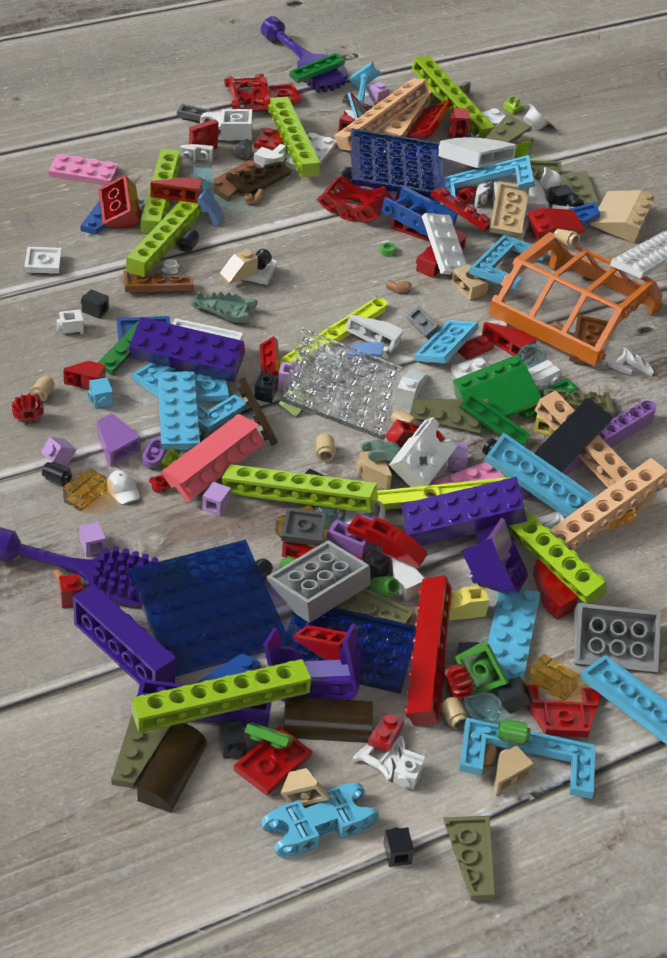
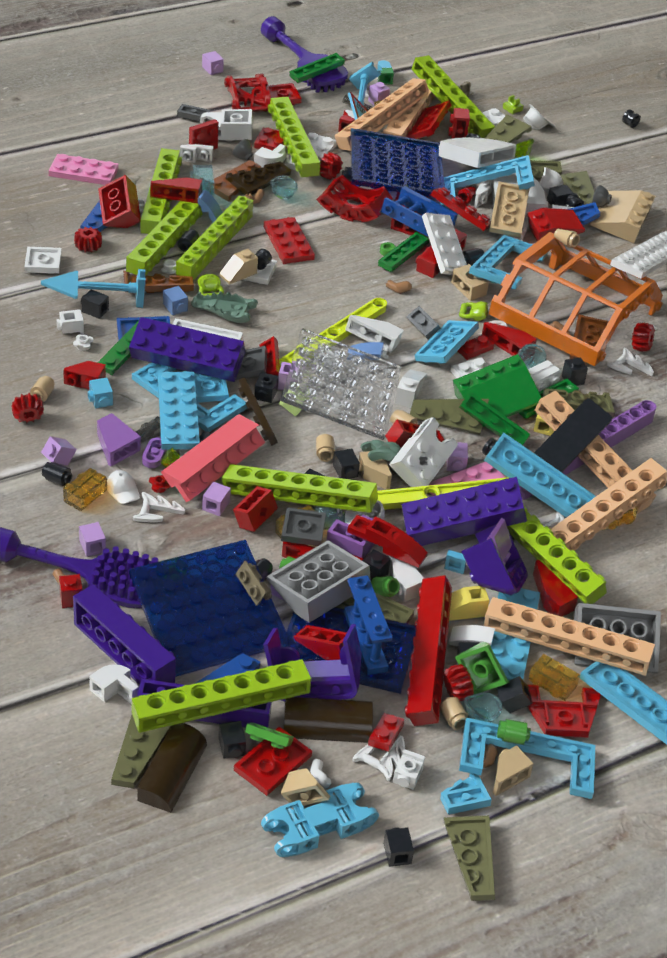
none -> medium azure piece [41,269,146,308]
none -> white plate [73,335,93,351]
none -> red gear [74,227,102,253]
none -> white brick [89,665,139,704]
none -> white piece [133,492,185,522]
none -> clear smoke pin [135,416,160,441]
none -> medium blue brick [163,286,188,315]
none -> lime brick [176,195,254,280]
none -> lime piece [198,274,224,296]
none -> lavender brick [202,51,224,75]
none -> red brick [233,486,278,532]
none -> dark grey plate [236,346,268,380]
none -> dark tan hinge [236,560,272,606]
none -> red plate [263,217,315,264]
none -> clear light blue helmet [270,175,298,200]
none -> white arm [310,759,331,789]
none -> red gear [319,152,343,180]
none -> black brick [333,448,360,479]
none -> blue fence [344,575,392,675]
none -> green leg [377,60,394,85]
none -> green plate [378,232,429,272]
none -> medium azure wing [440,773,492,815]
none -> medium azure plate [444,550,467,574]
none -> white slope [448,625,495,647]
none -> lime piece [459,301,488,321]
none -> black brick [463,248,484,266]
none -> light nougat brick [484,597,655,676]
none -> black brick [561,357,588,386]
none -> dark grey brick [592,185,612,207]
none -> black wheel [622,109,641,128]
none -> red gear [632,322,655,352]

